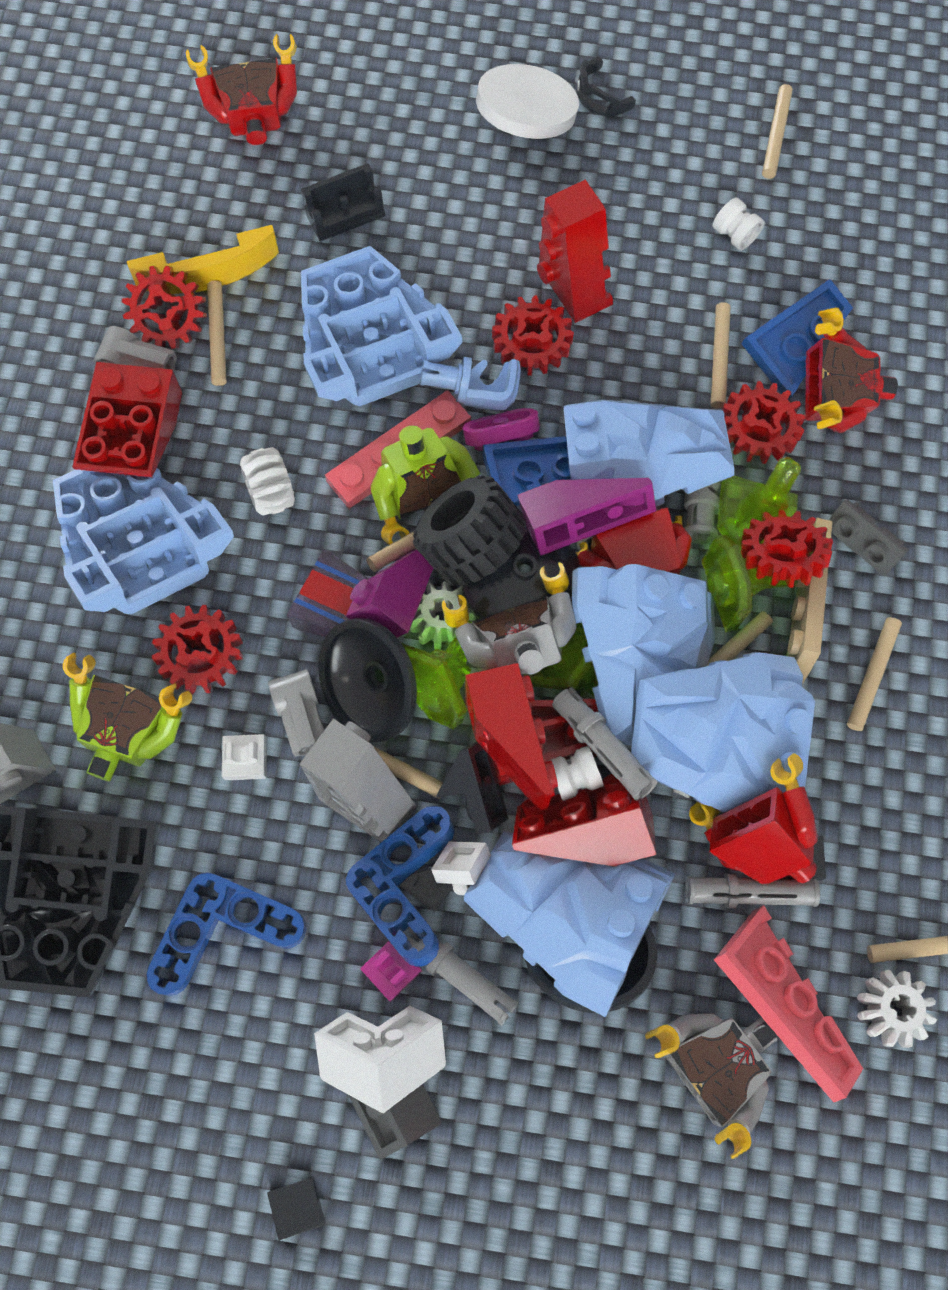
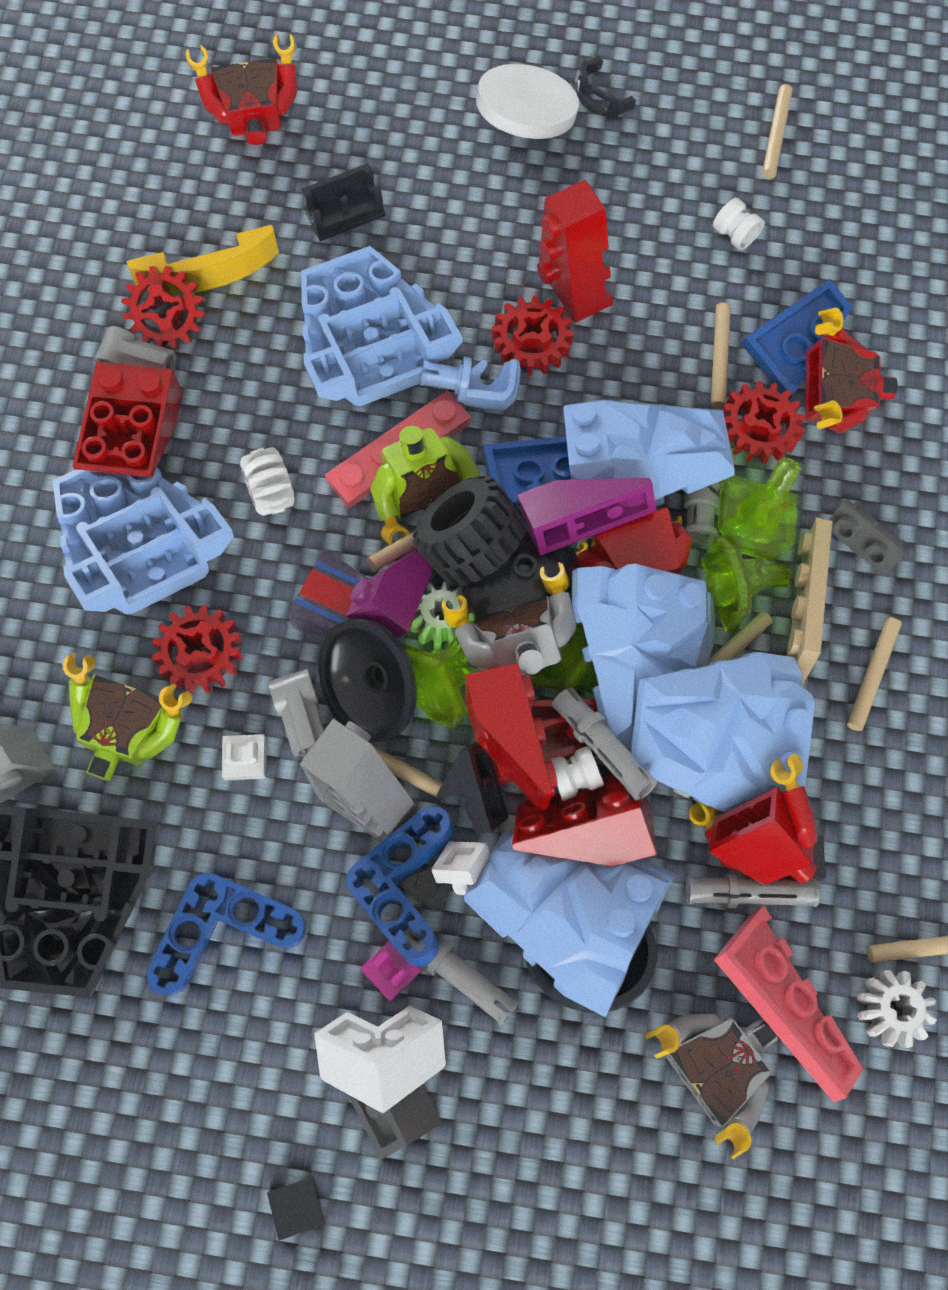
tan bar [207,281,227,386] -> none
dark pink plate [463,408,540,451] -> none
red gear [740,509,833,588] -> none

